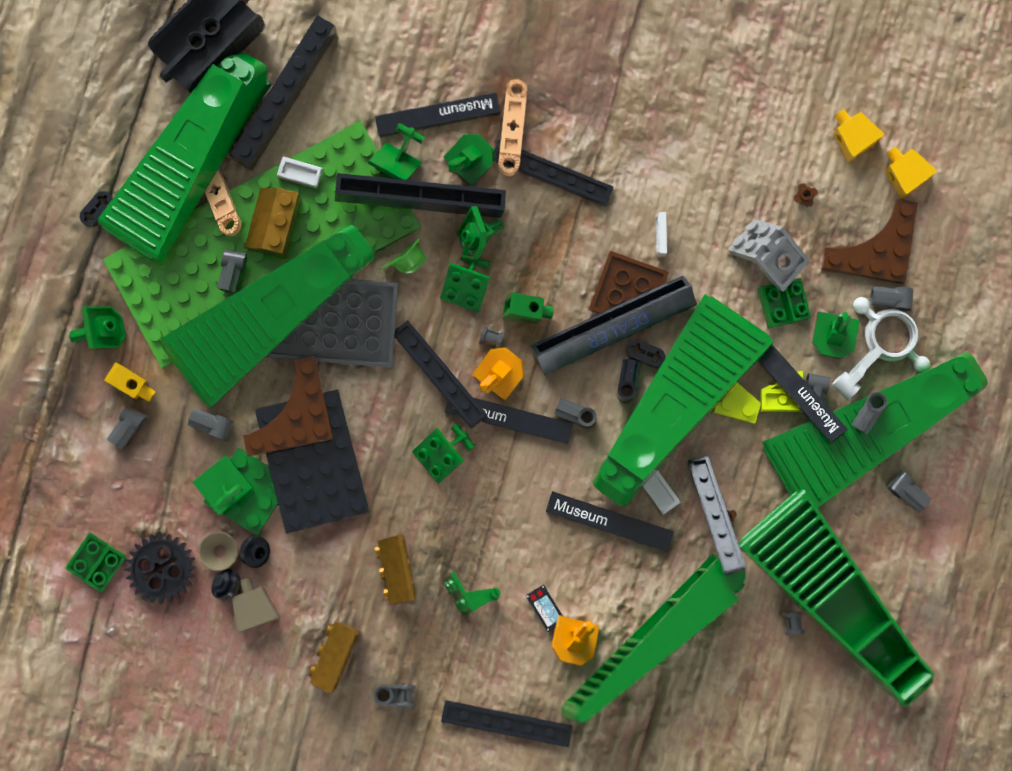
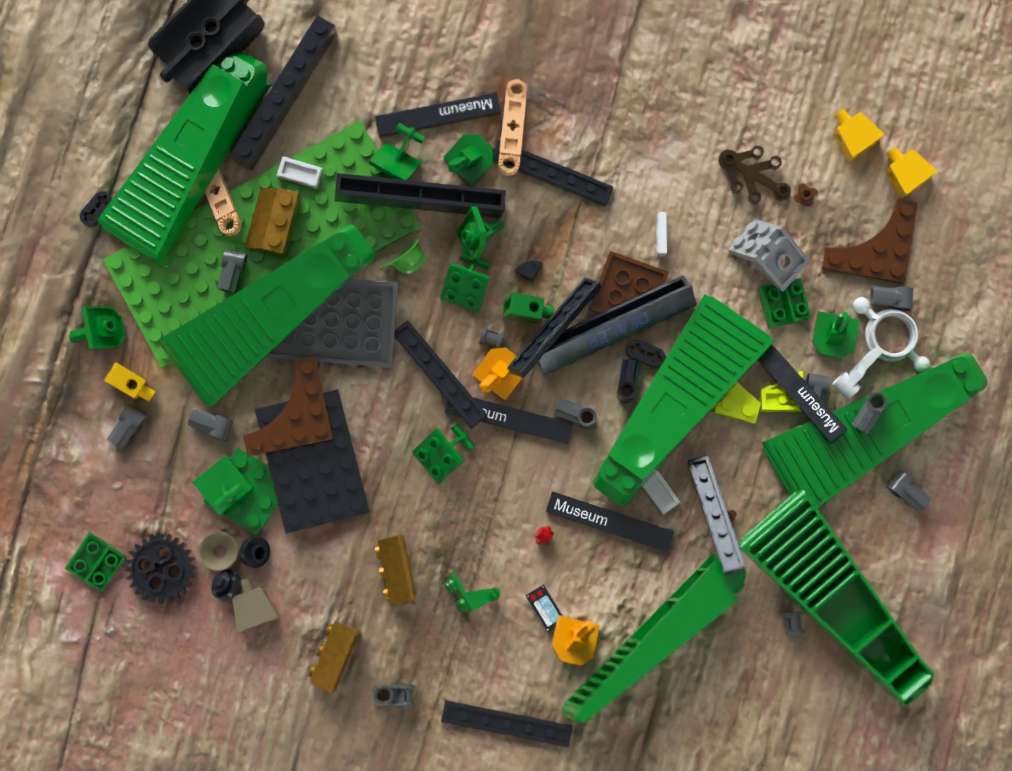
none -> black tile [507,278,602,378]
none -> black tile [514,260,543,282]
none -> red plate [535,525,554,546]
none -> dark brown plant [718,145,791,204]

